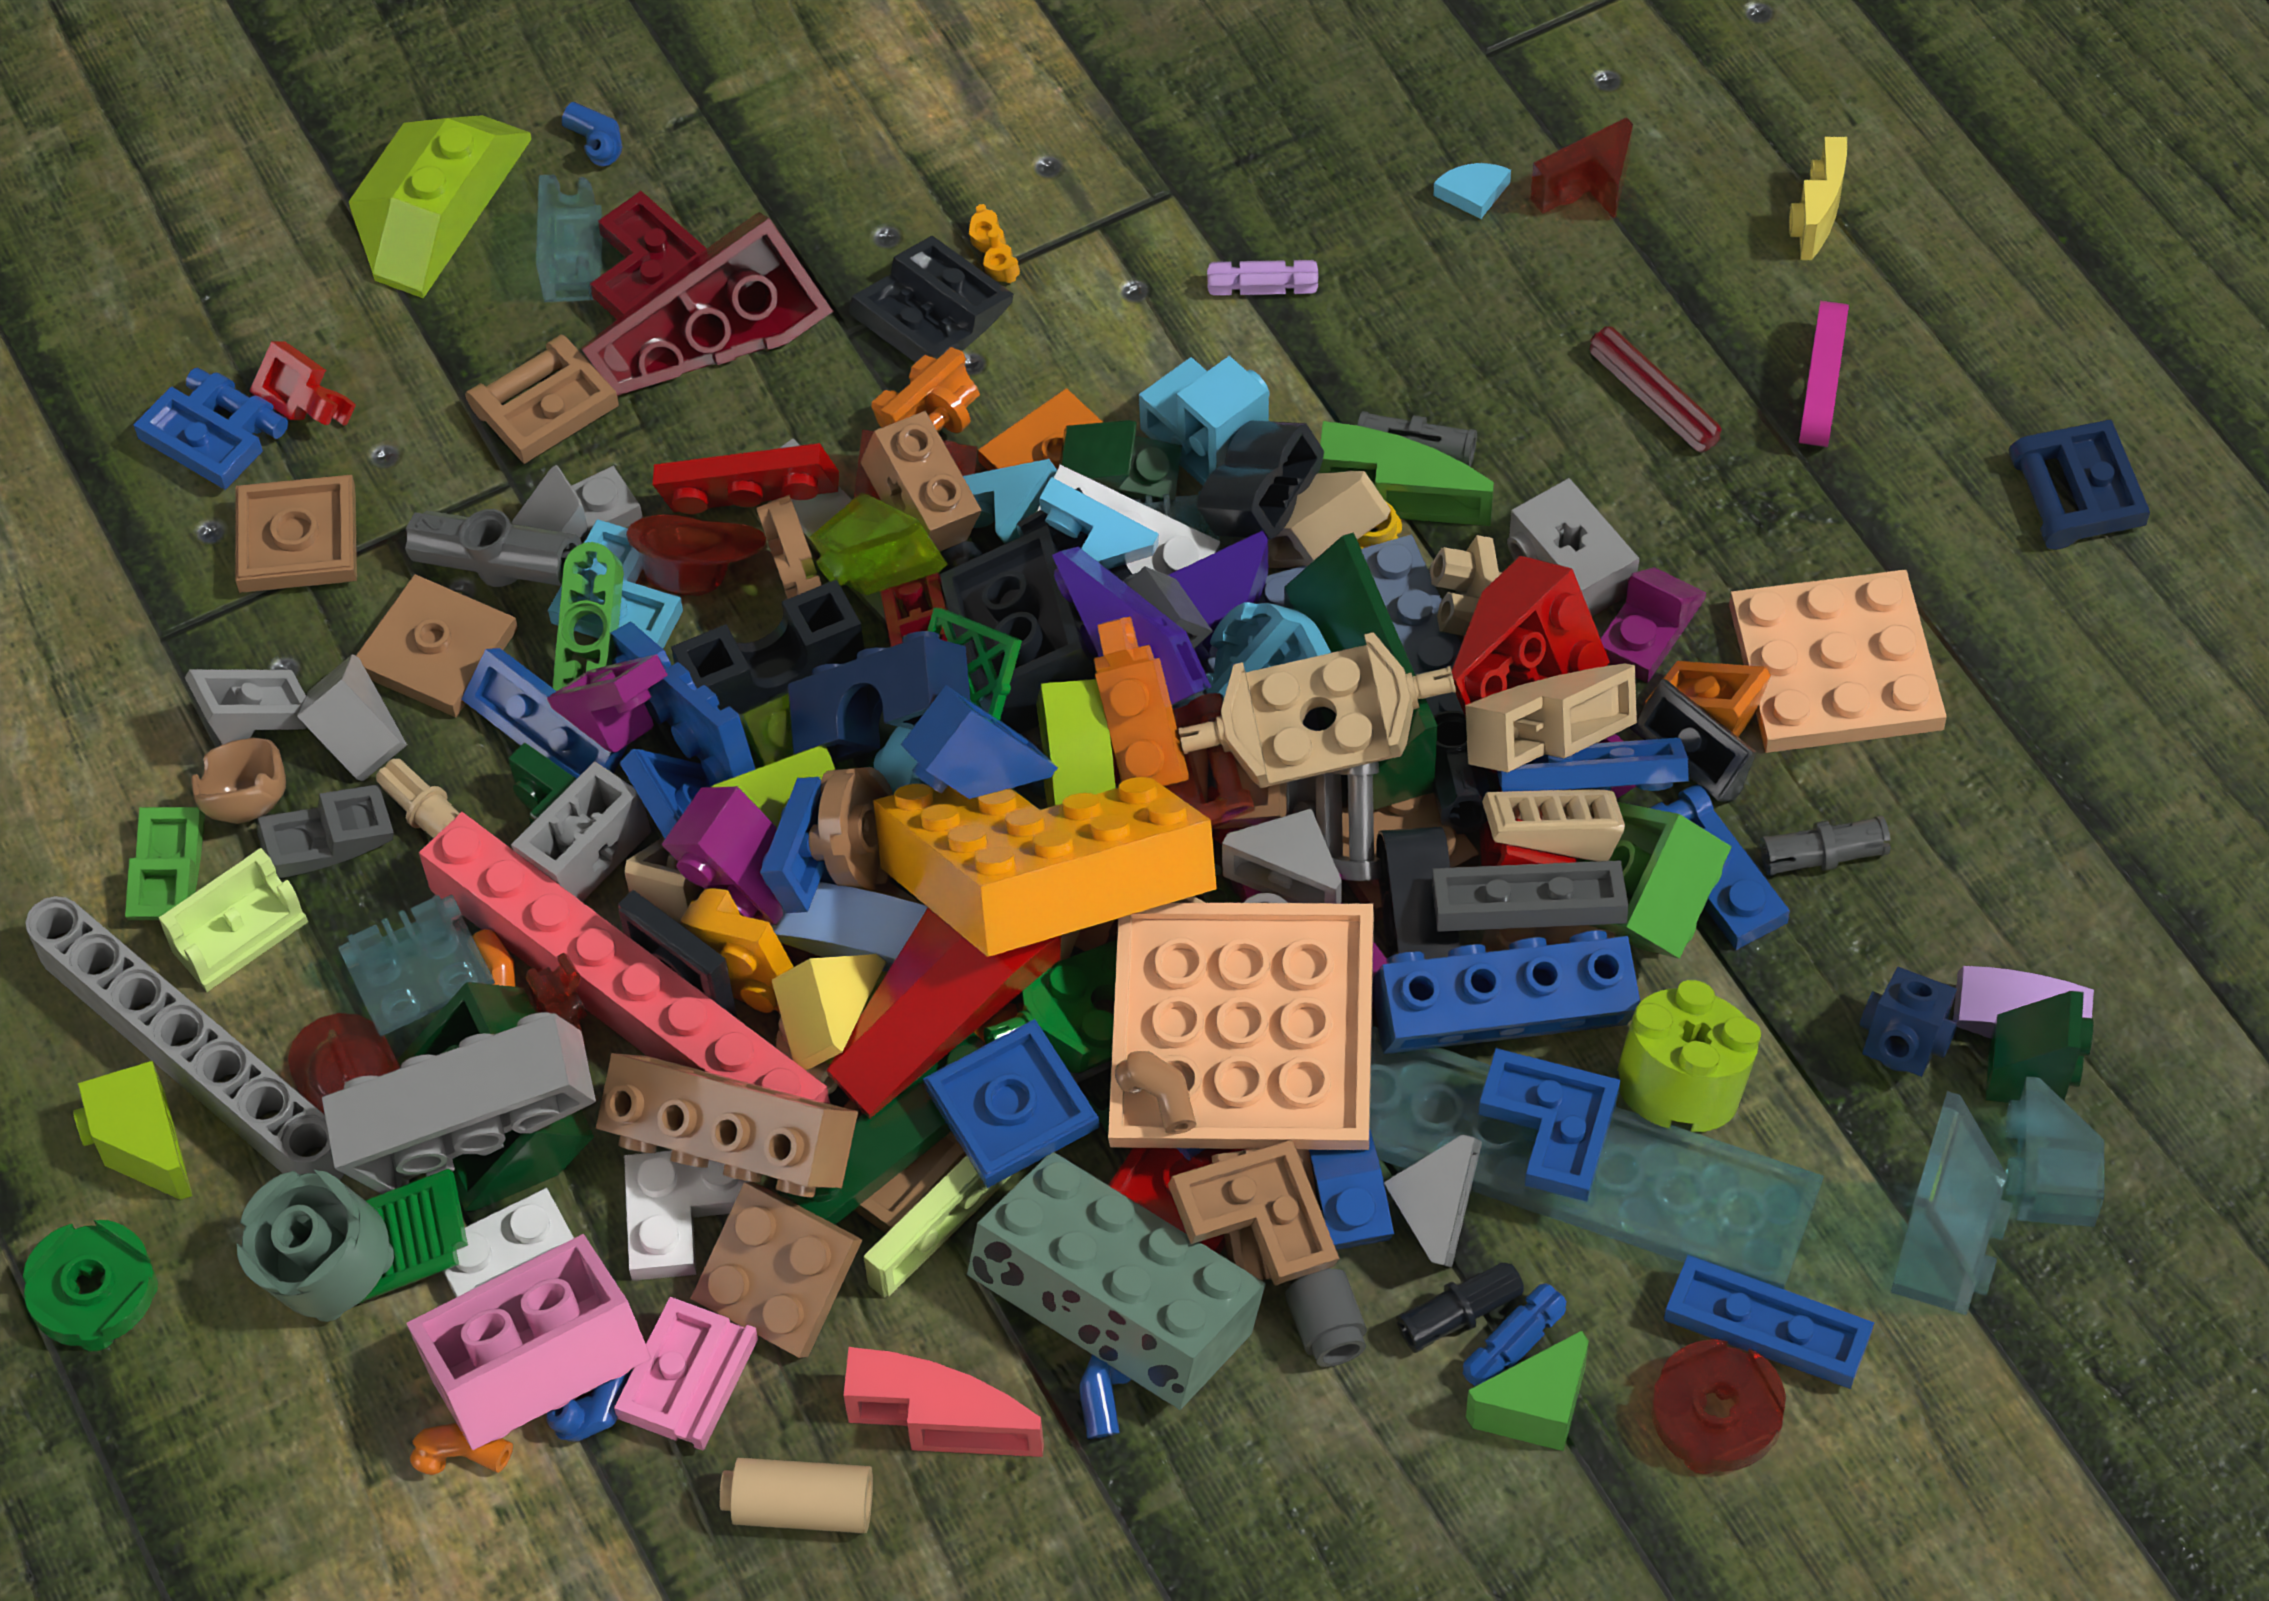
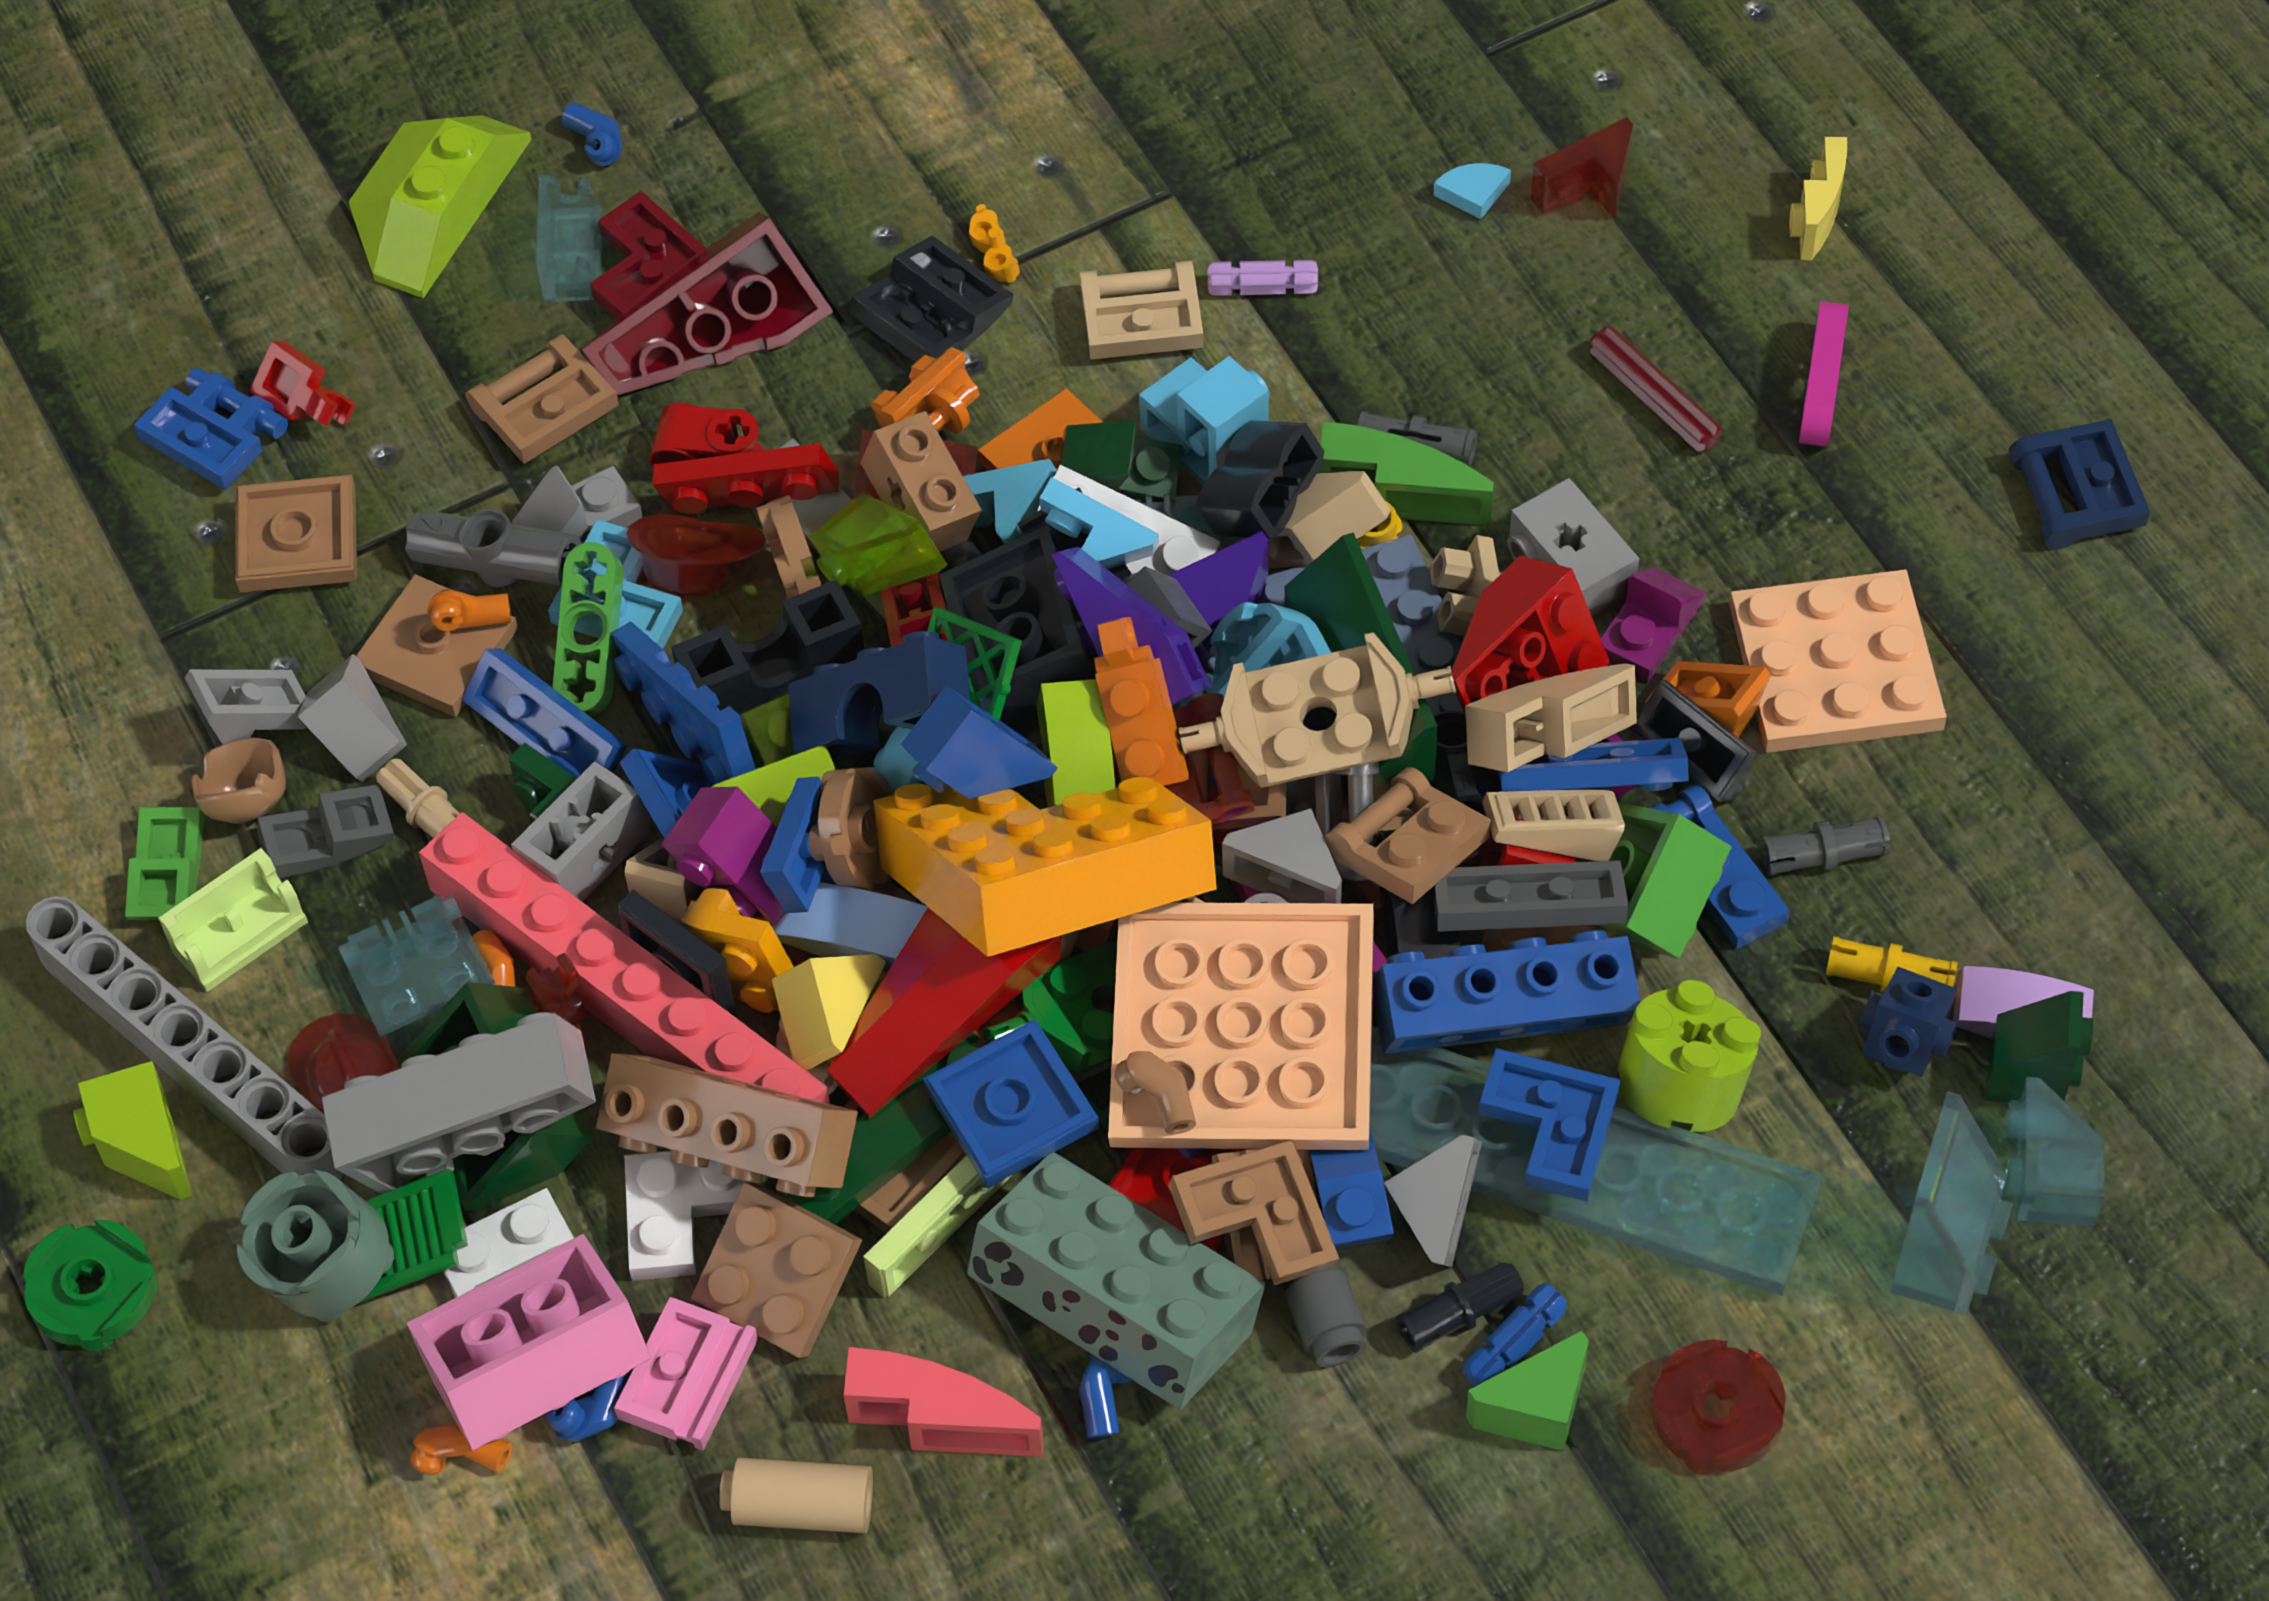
magenta slope [547,654,668,752] -> none
blue plate [1664,1255,1875,1389] -> none
none -> orange arm [427,589,511,632]
none -> red piece [649,403,764,469]
none -> tan plate [1079,260,1204,360]
none -> medium nougat plate [1324,767,1491,904]
none -> yellow pin [1826,936,1958,992]

